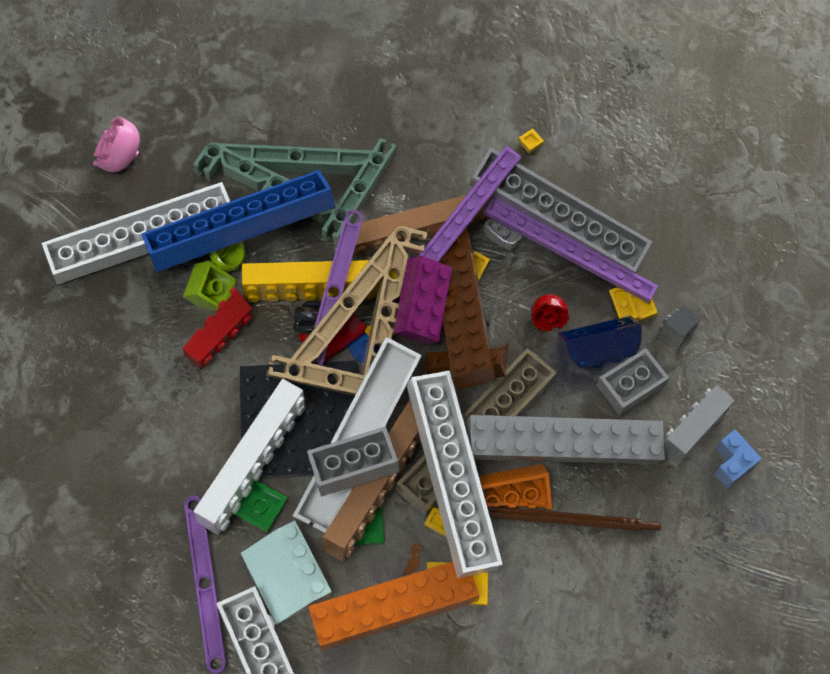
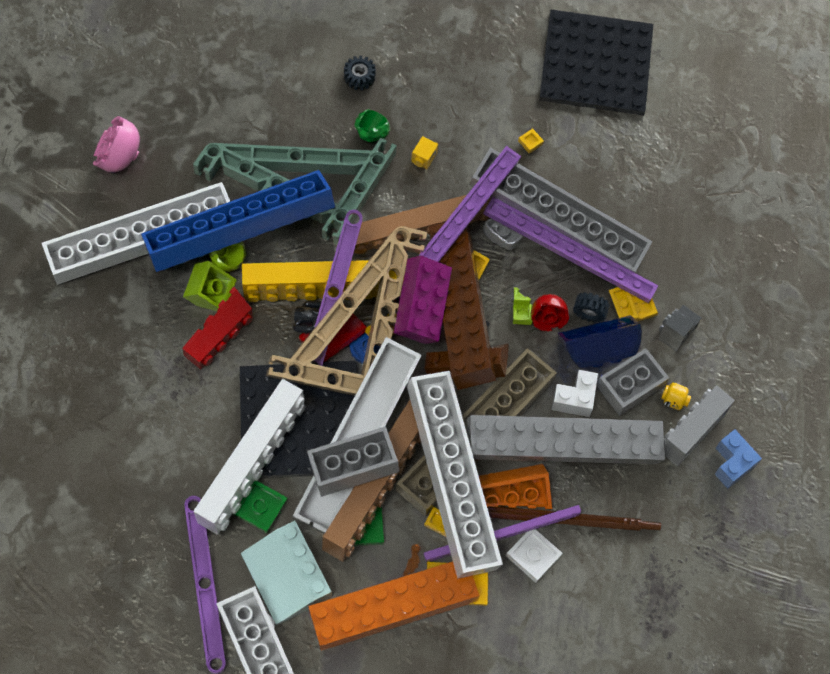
none -> black bush [344,55,376,90]
none -> green hair [355,109,390,142]
none -> yellow brick [411,136,438,169]
none -> medium lavender tile [424,505,581,562]
none -> white plate [505,529,563,583]
none -> lime slope [513,287,532,325]
none -> black plate [539,9,654,116]
none -> white brick [551,370,598,417]
none -> black bush [573,292,610,323]
none -> yellow head [661,382,691,411]

